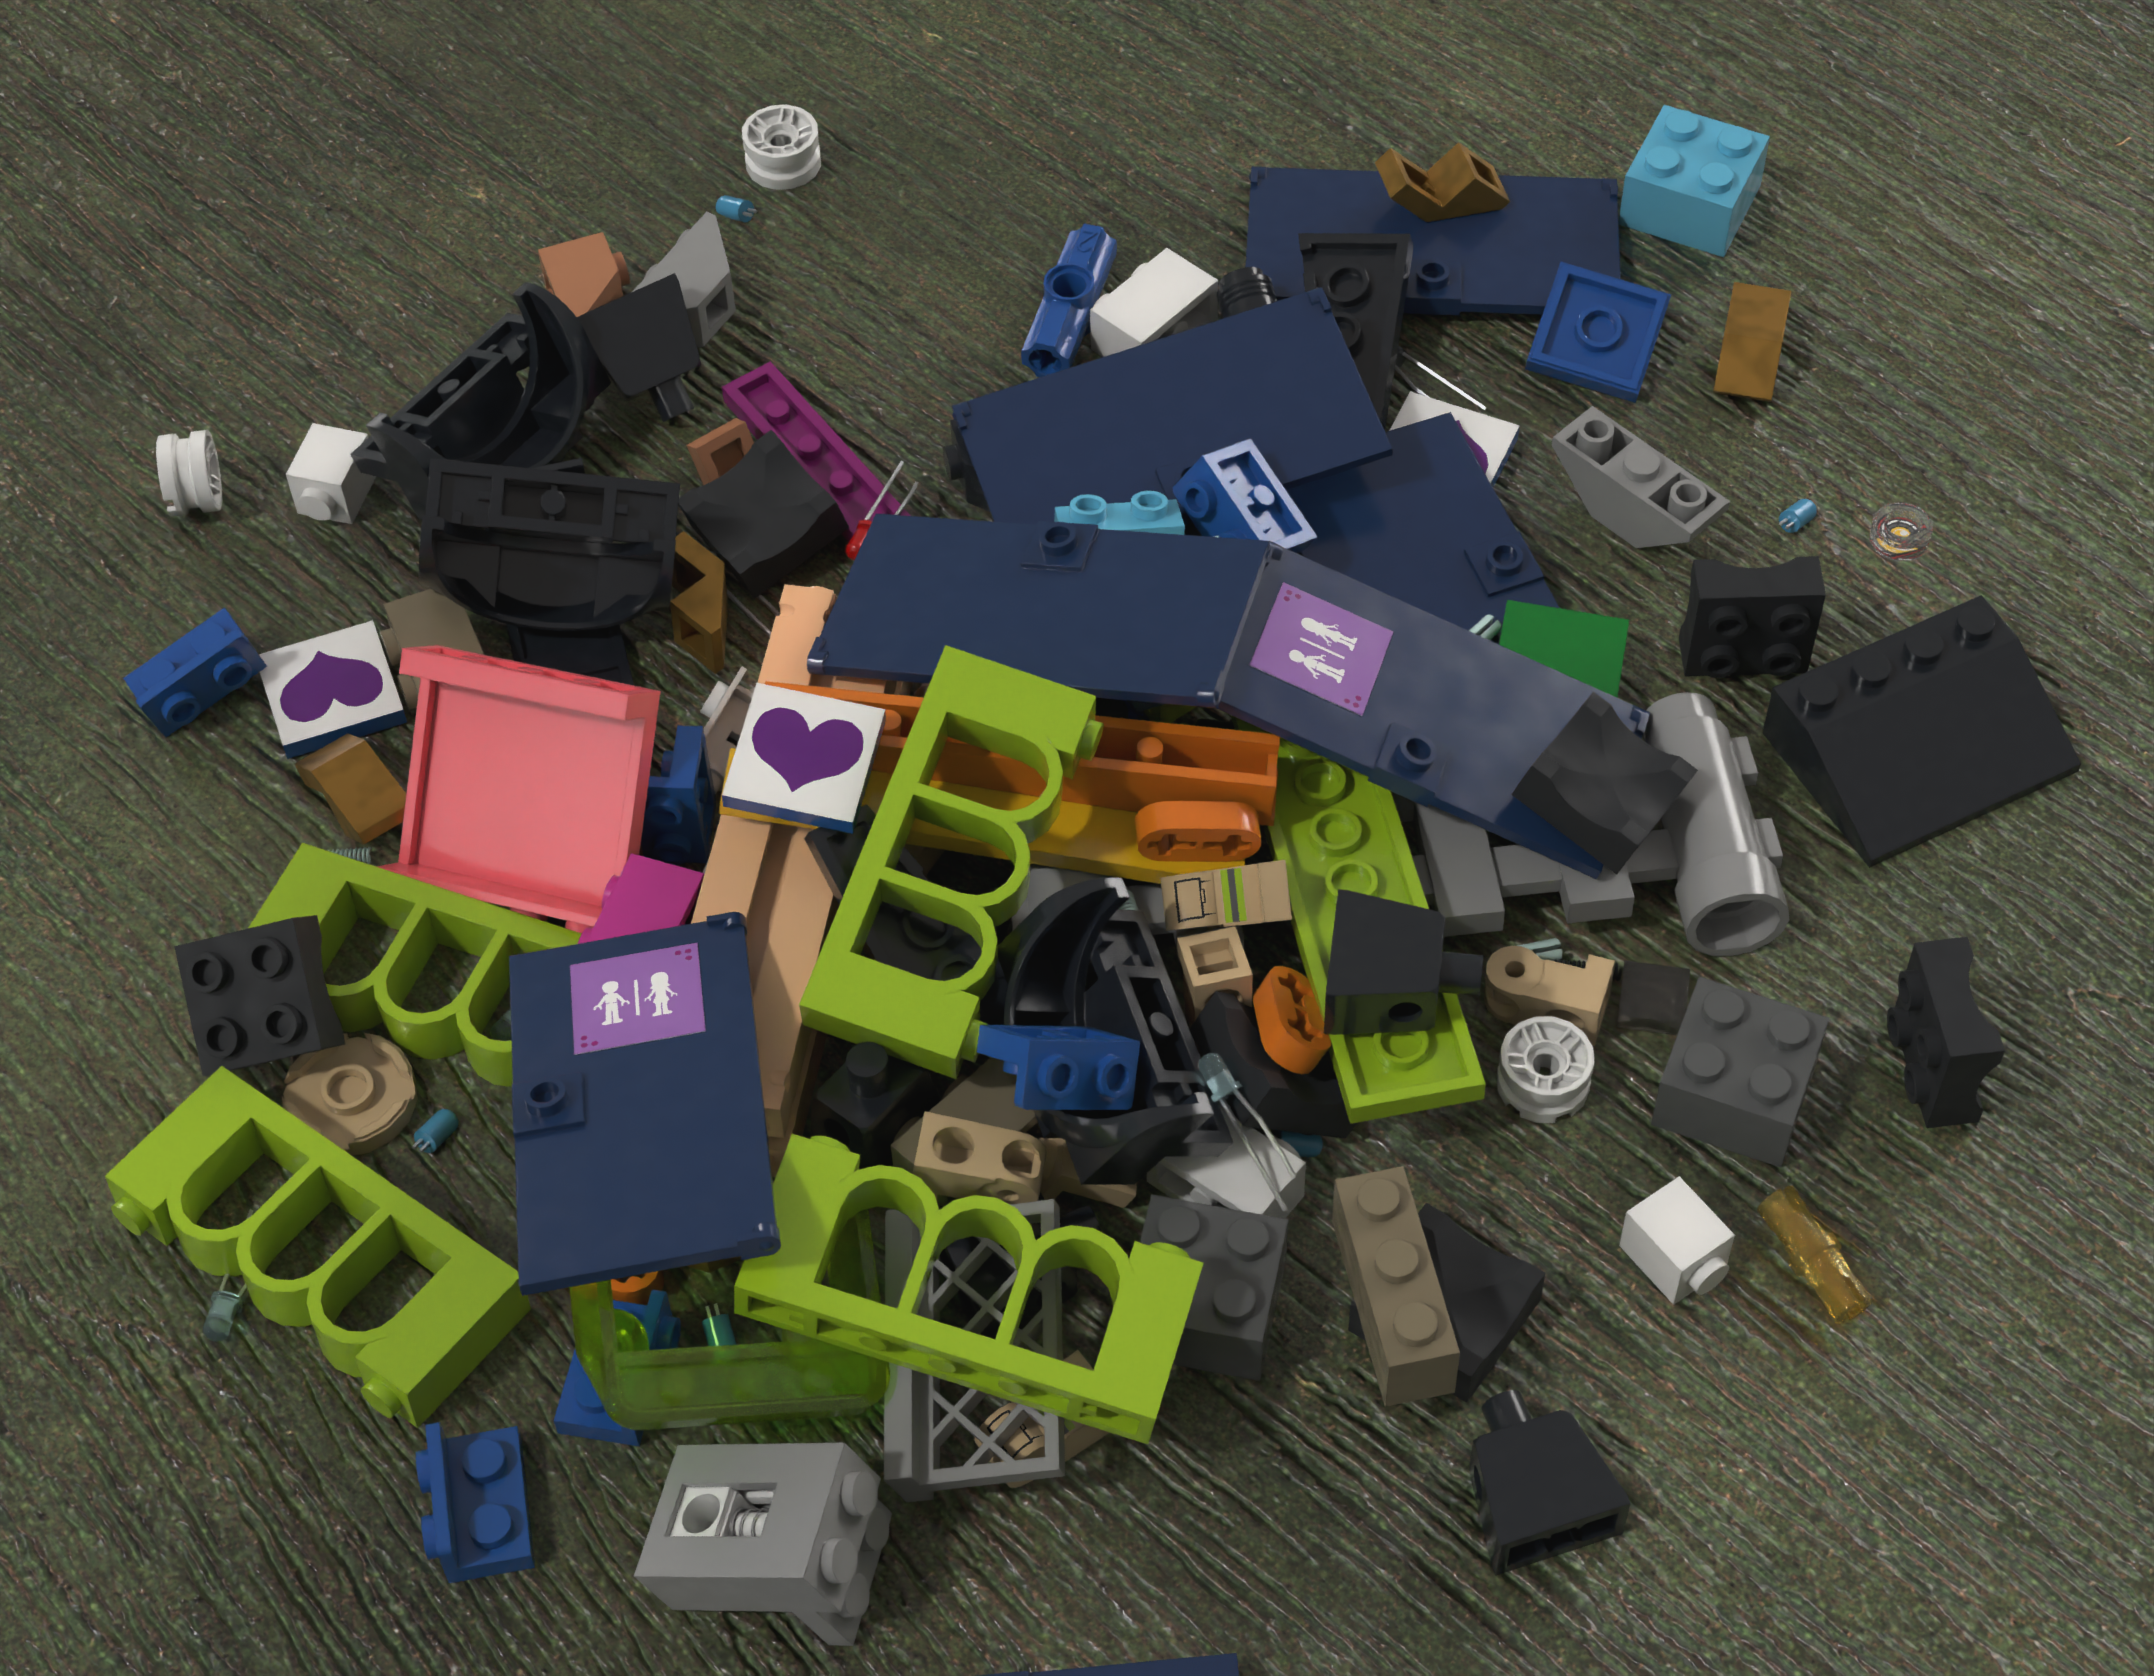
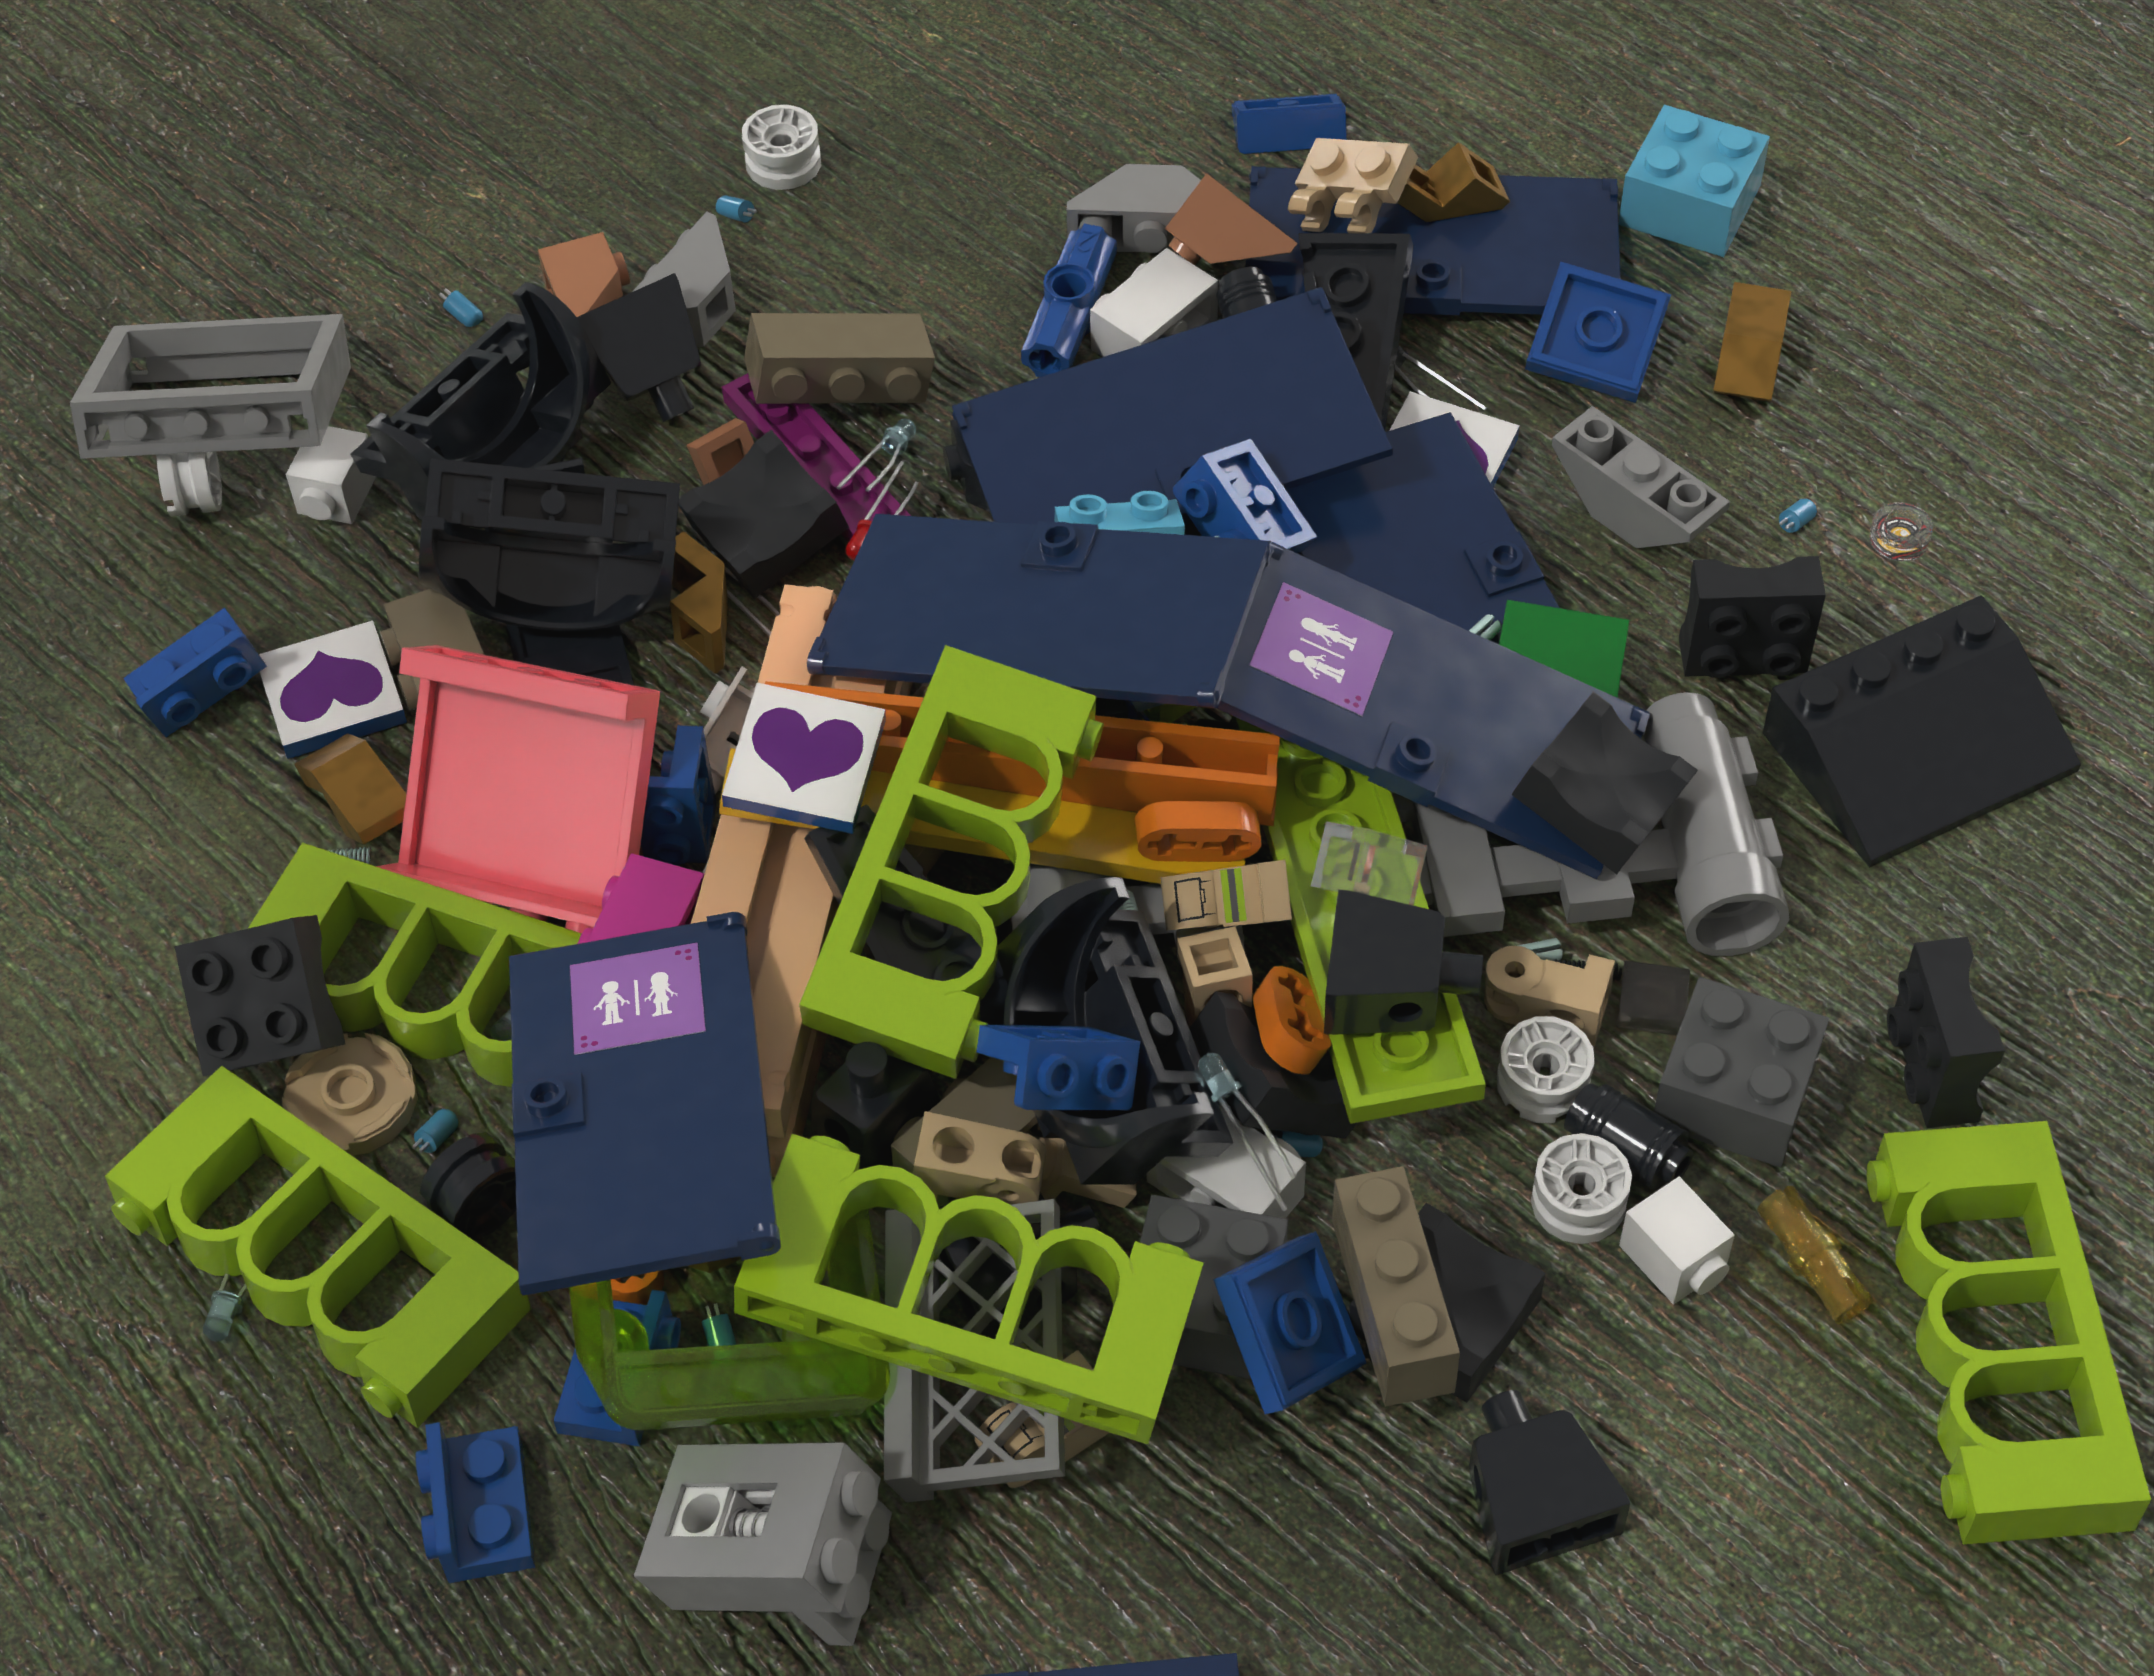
none -> light grey window [70,314,351,459]
none -> black wheel [420,1132,517,1240]
none -> dark azure piece [439,288,483,327]
none -> dark tan brick [744,313,935,404]
none -> piece [837,418,916,492]
none -> light grey slope [1066,164,1201,253]
none -> nougat slope [1165,173,1298,265]
none -> blue tile [1213,1232,1366,1415]
none -> blue slope [1231,94,1347,154]
none -> tan plate [1288,138,1418,233]
none -> clear panel [1311,821,1428,905]
none -> white wheel [1531,1133,1632,1244]
none -> black head [1564,1083,1693,1191]
none -> lime fence [1867,1121,2151,1545]

